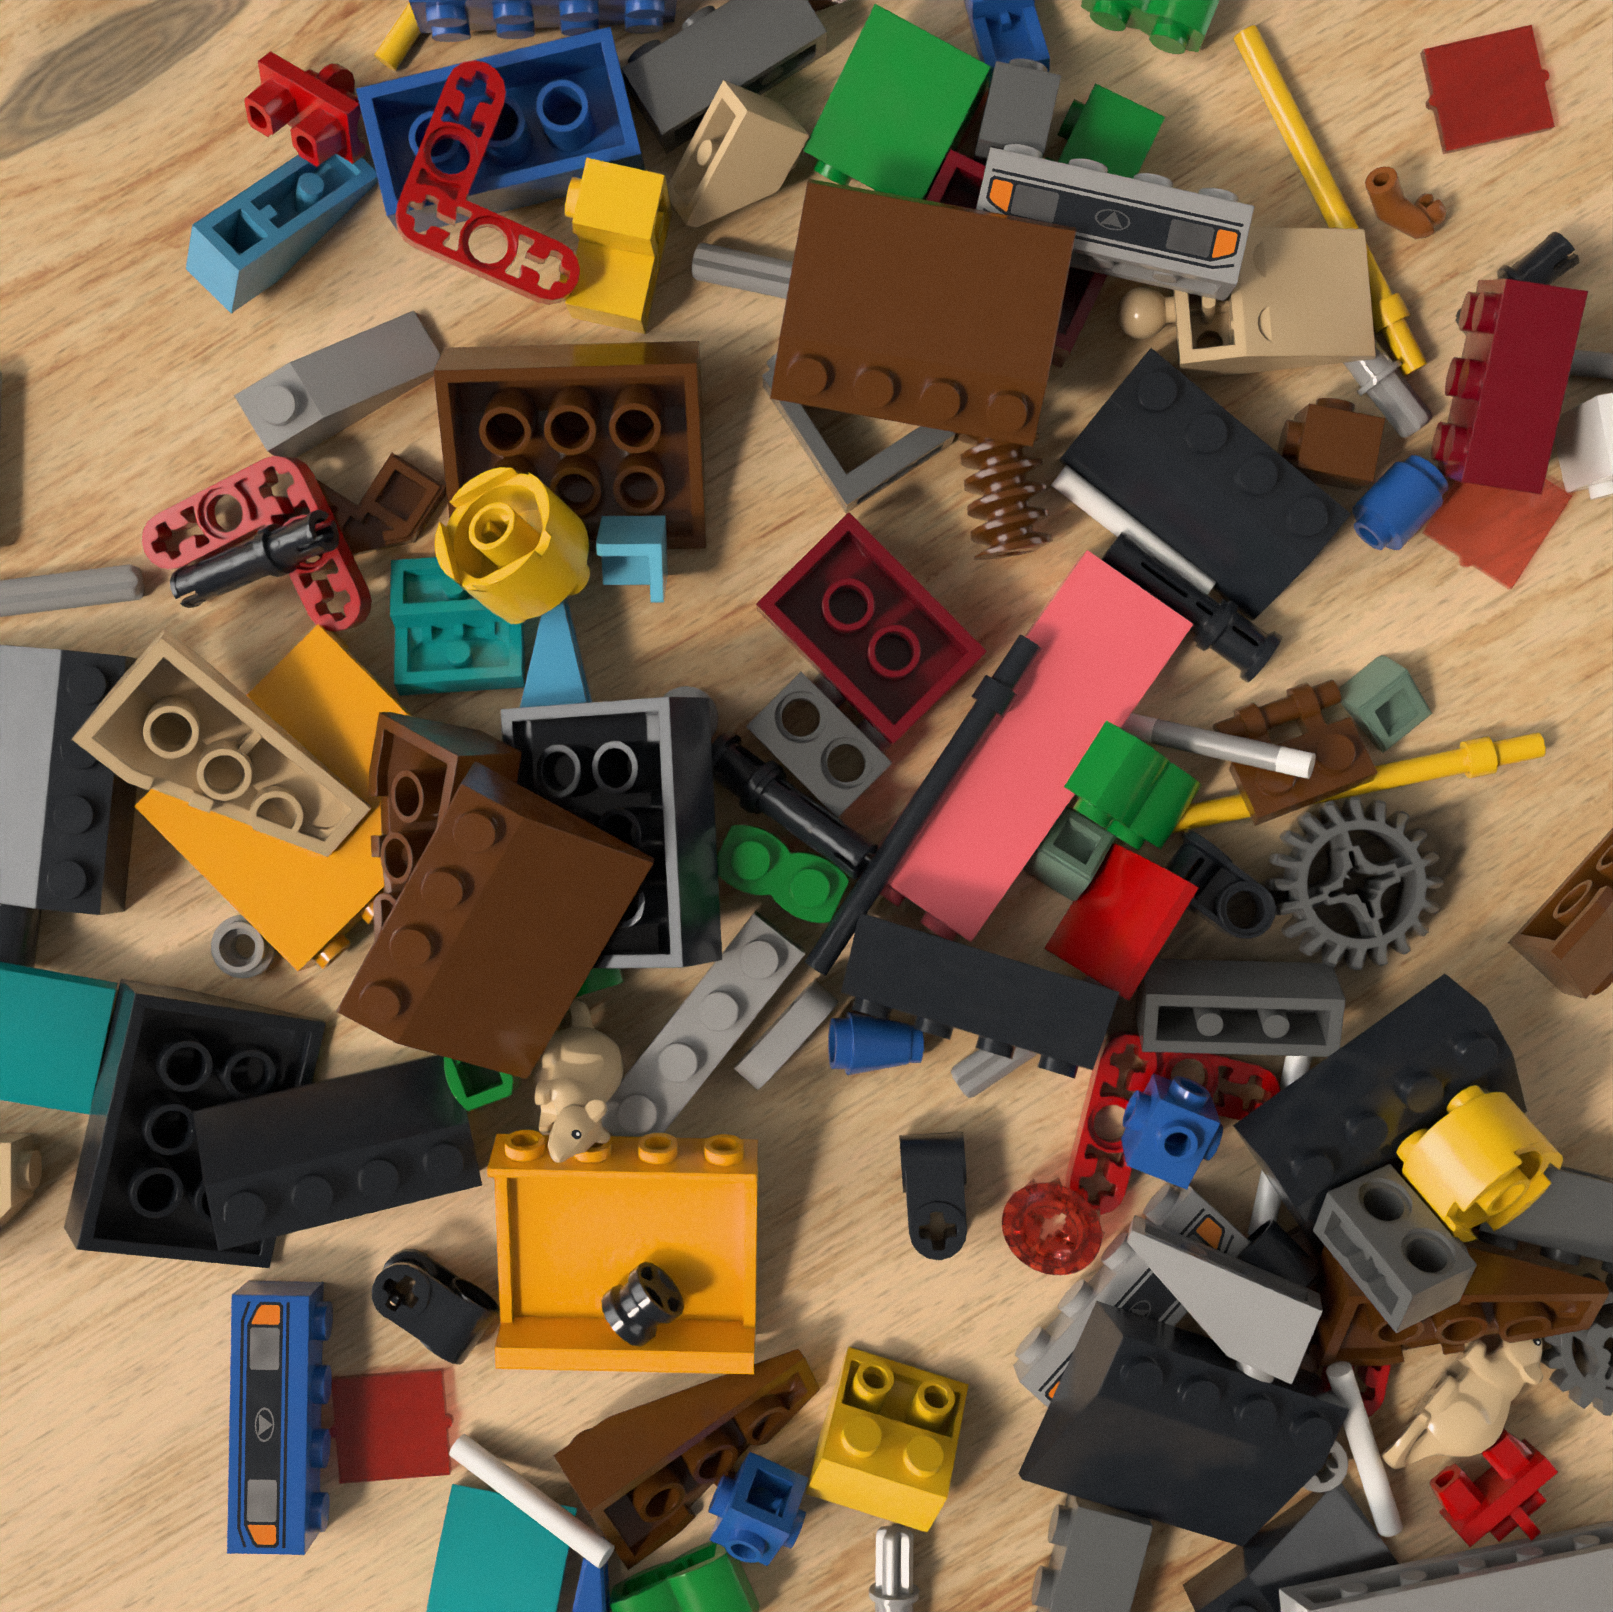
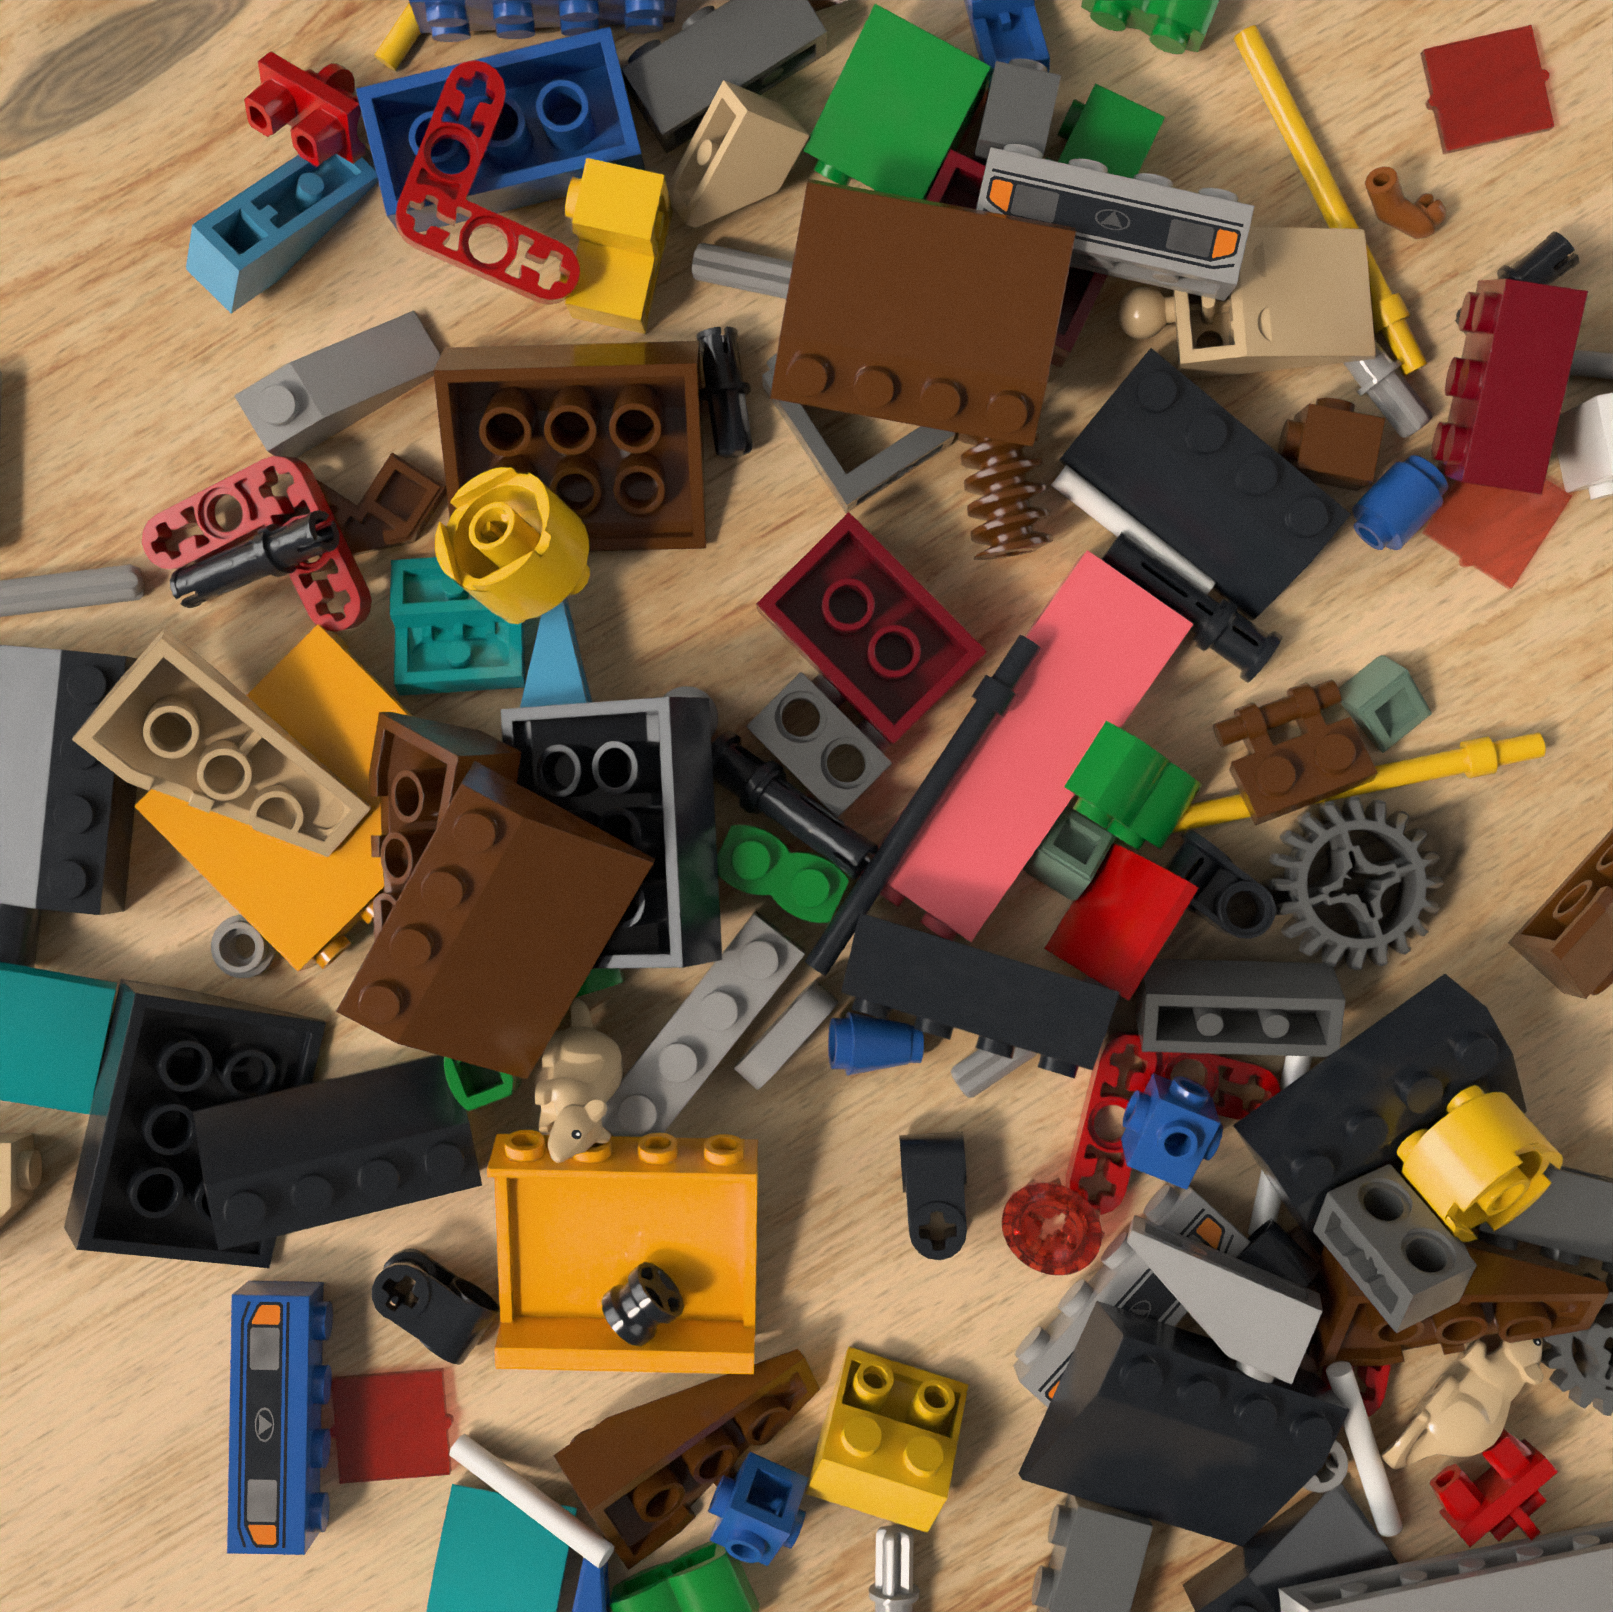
medium azure panel [596,516,668,603] -> none
light grey bar [1121,713,1316,779] -> none
none -> black axle [697,326,753,458]

